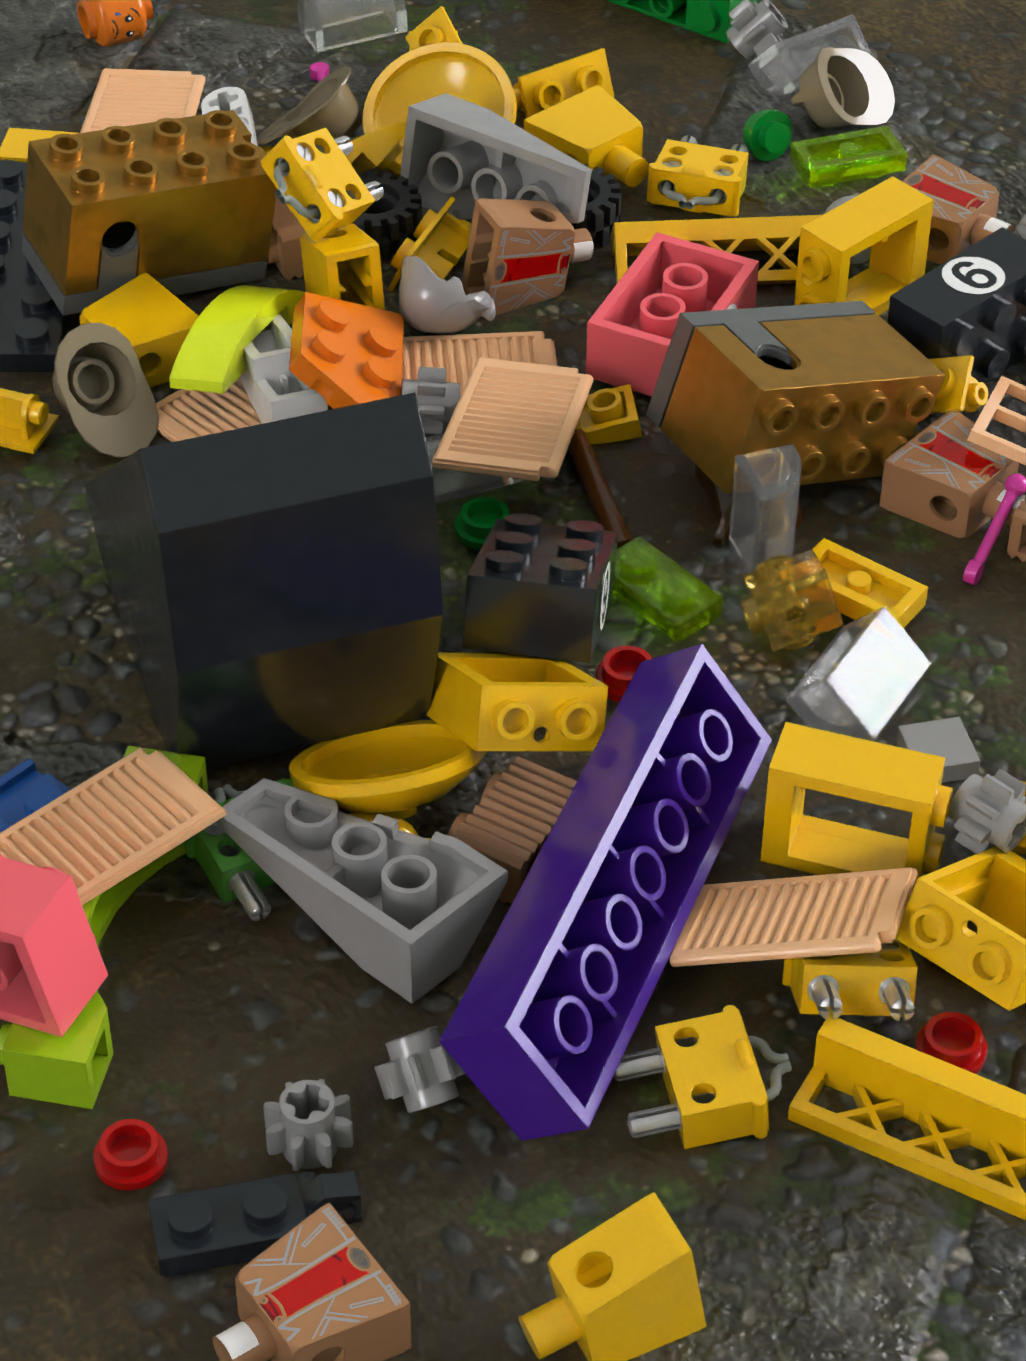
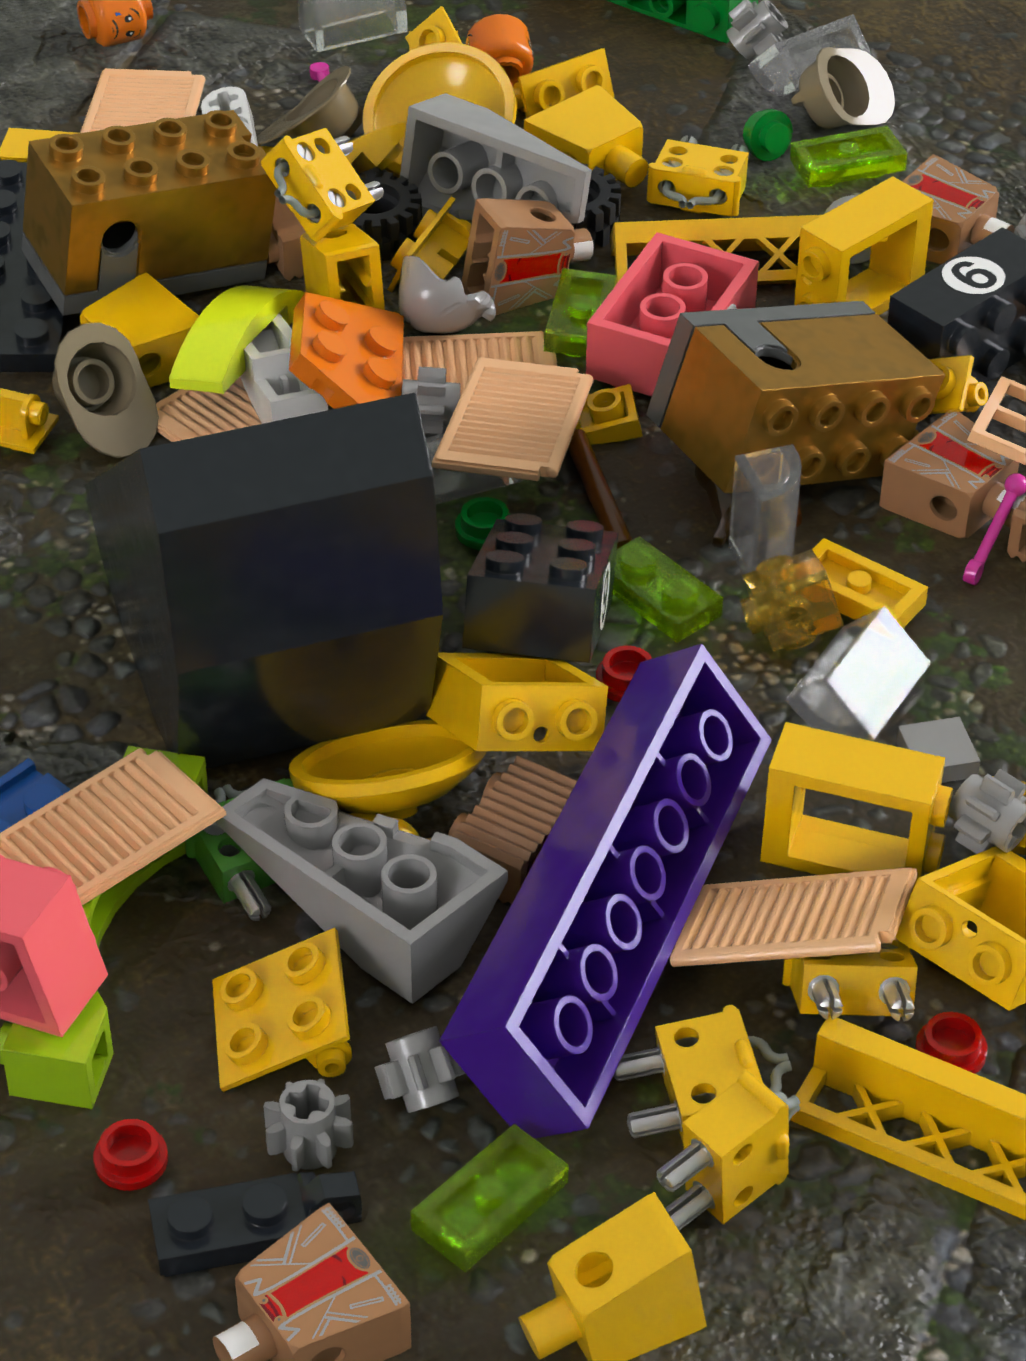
none -> yellow hinge [212,927,352,1092]
none -> clear neon green plate [410,1124,569,1272]
none -> orange head [466,14,534,87]
none -> clear neon green plate [544,268,617,357]
none -> yellow piece [656,1071,800,1230]

